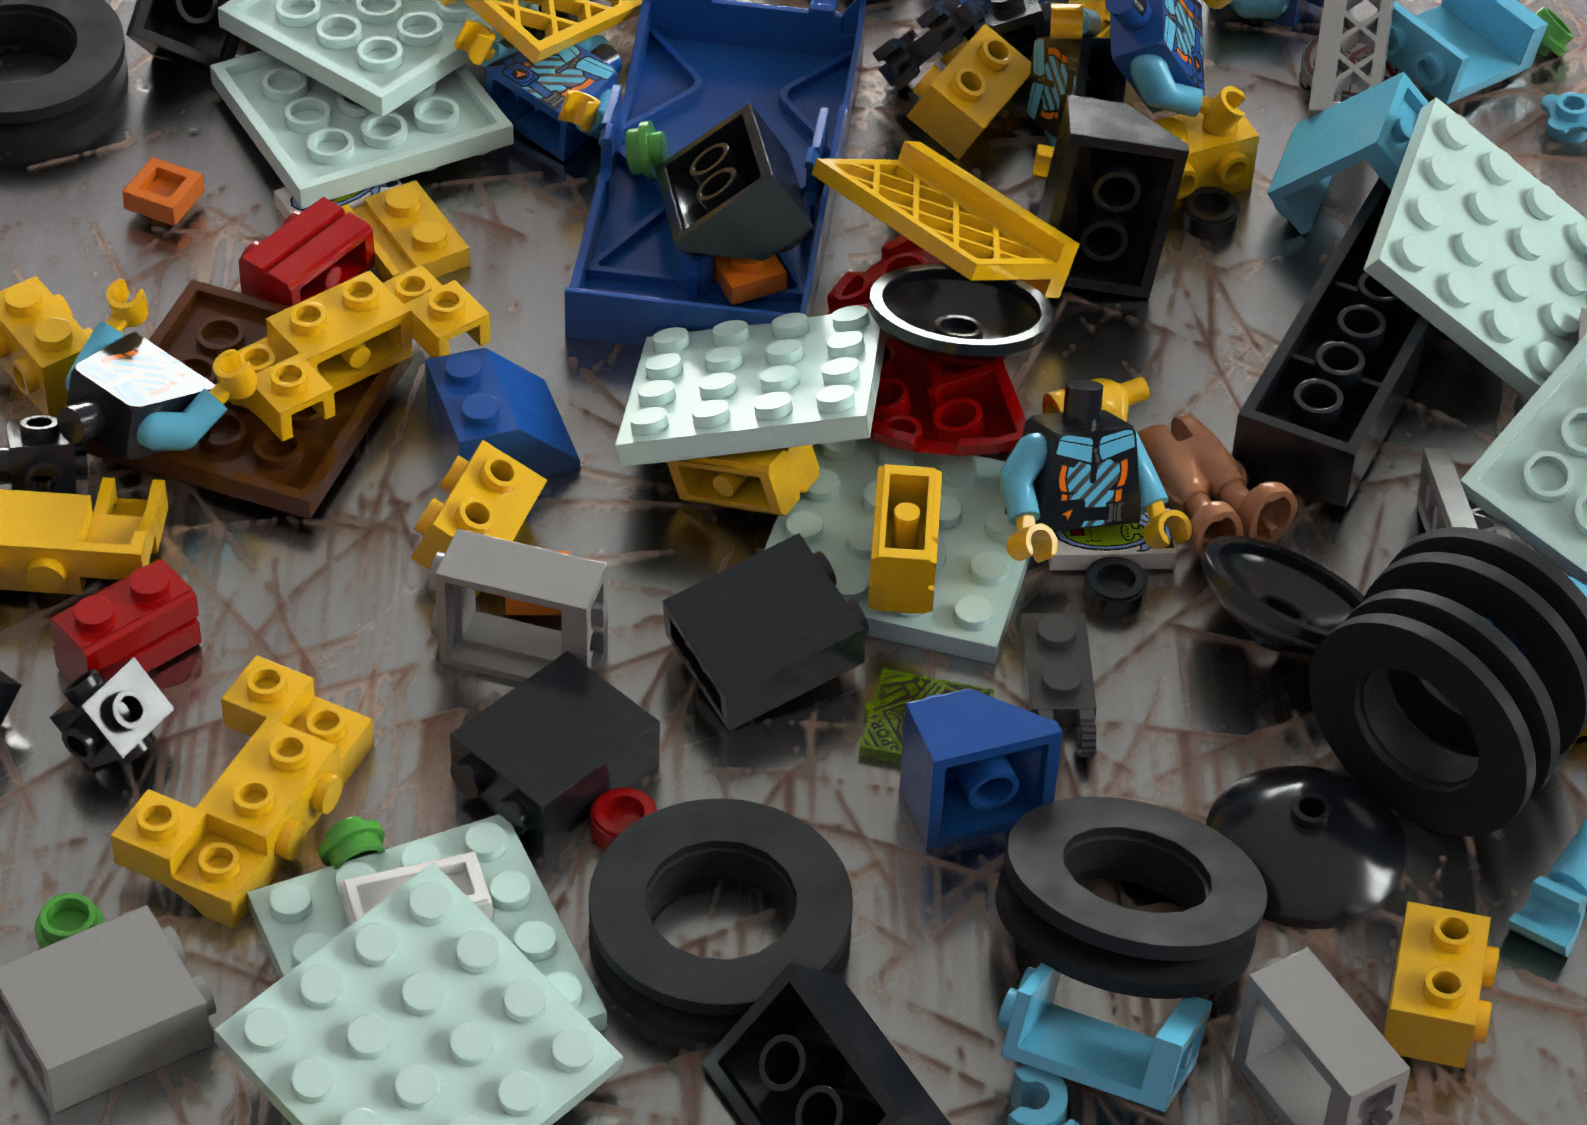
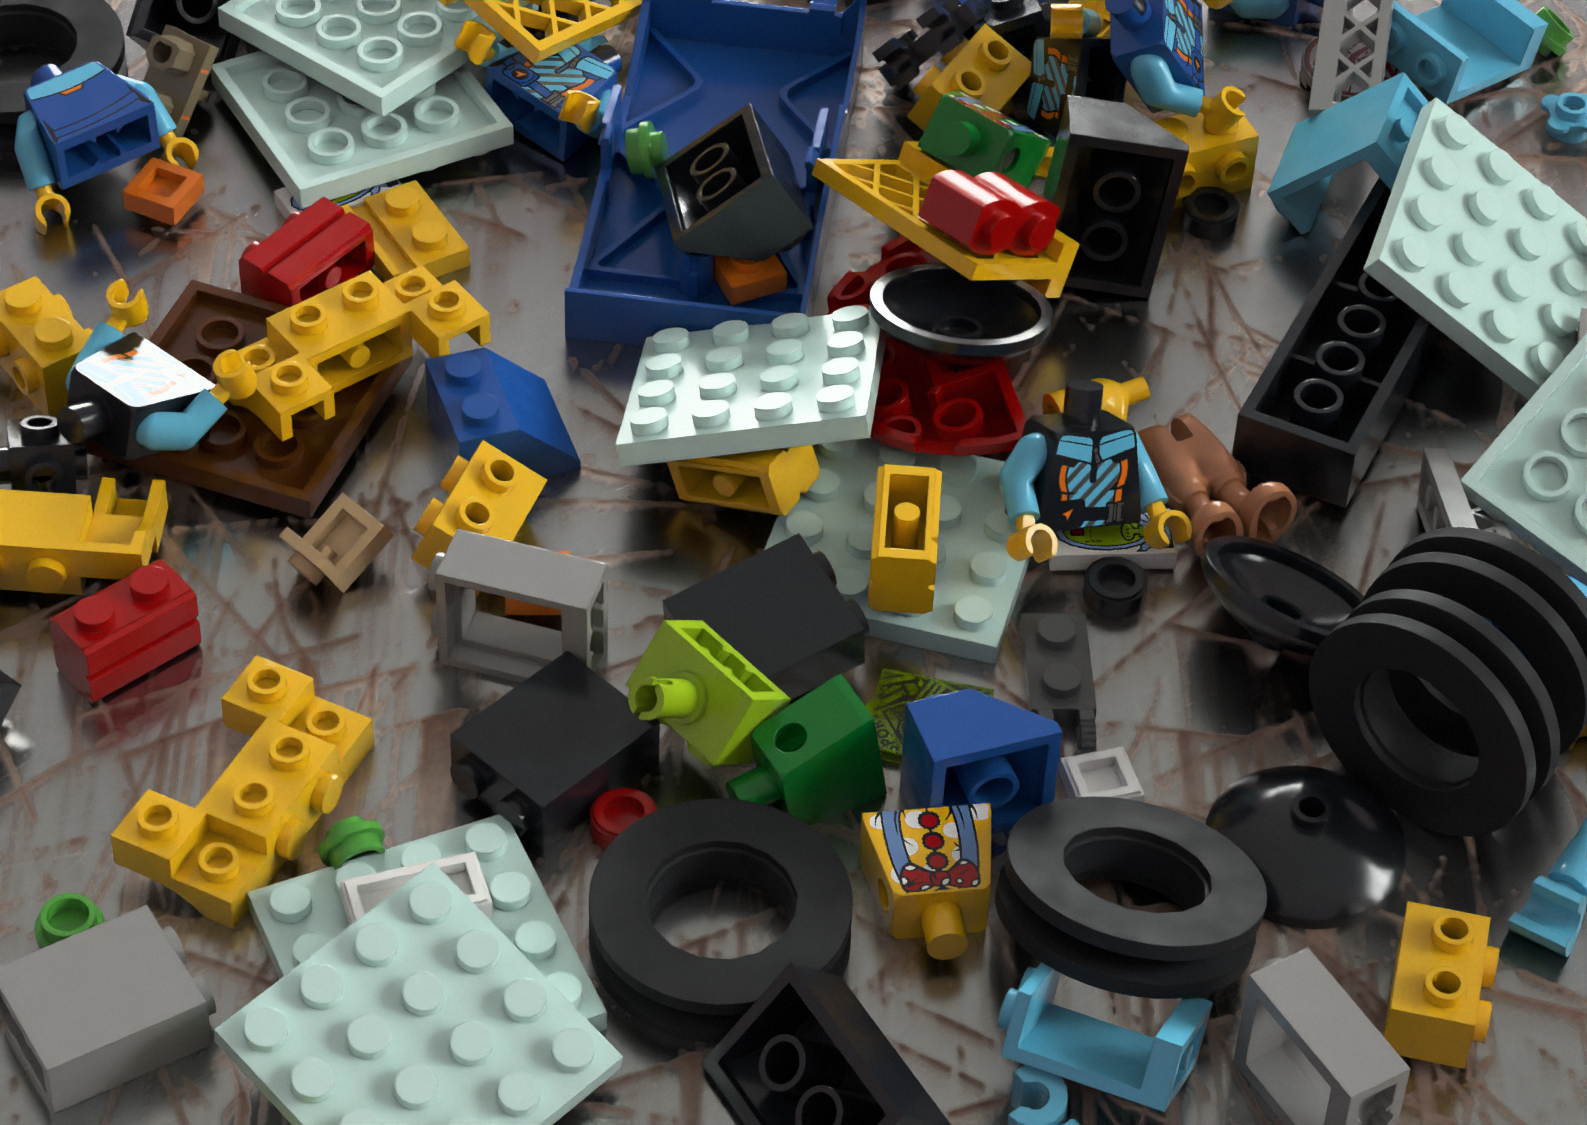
black brick [49,657,175,769] -> none
none -> blue torso [15,62,199,235]
none -> dark tan hips [143,24,219,137]
none -> tan bracket [279,492,394,593]
none -> lime brick [626,620,791,767]
none -> green torso [726,674,887,826]
none -> yellow torso [859,803,991,960]
none -> green torso [918,90,1052,188]
none -> red brick [918,170,1061,256]
none -> white tile [1059,746,1145,802]

